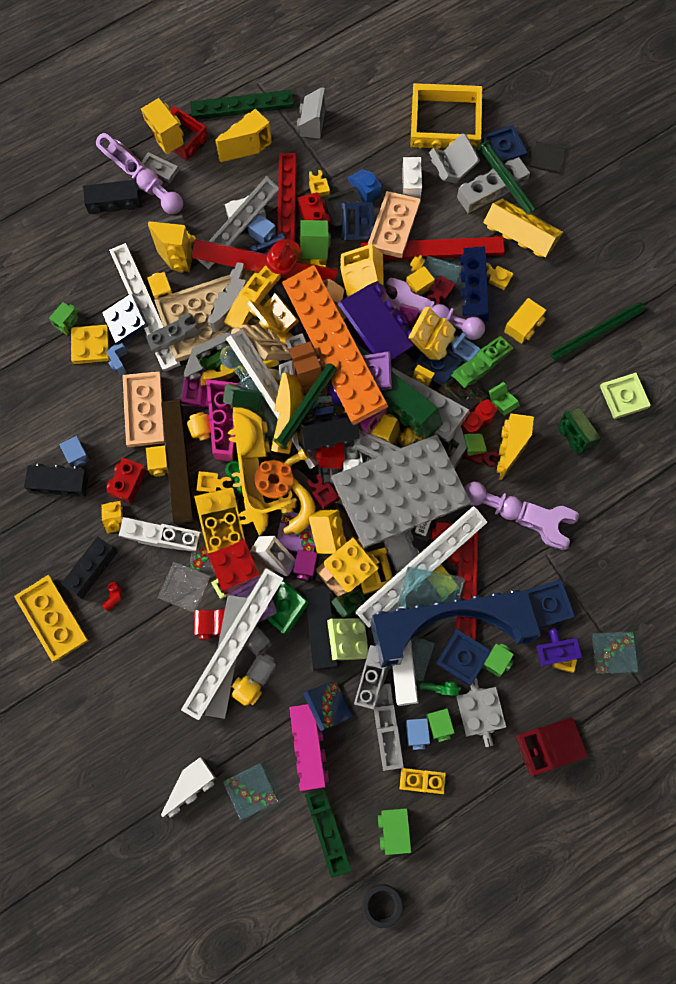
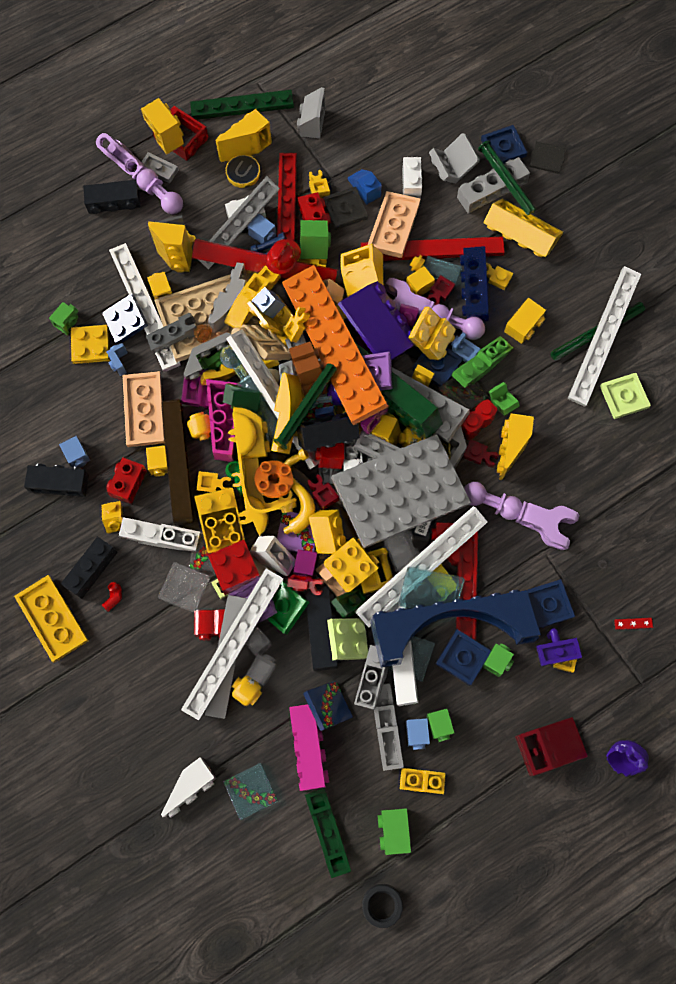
dark blue plate [340,202,373,240] -> none
yellow window [410,83,482,150] -> none
green plate [420,681,461,696] -> none
light grey plate [456,677,506,747] -> none
bright green slope [464,434,487,456] -> none
dark green slope [557,408,602,456] -> none
clear light blue tile [592,632,638,674] -> none
none -> clear orange plate [194,324,212,343]
none -> black tile [226,154,260,188]
none -> medium blue brick [252,287,285,318]
none -> yellow plate [283,307,310,343]
none -> red plate [287,574,324,595]
none -> white plate [568,266,641,407]
none -> dark purple hair [606,740,649,777]
none -> red sticker [614,618,653,630]

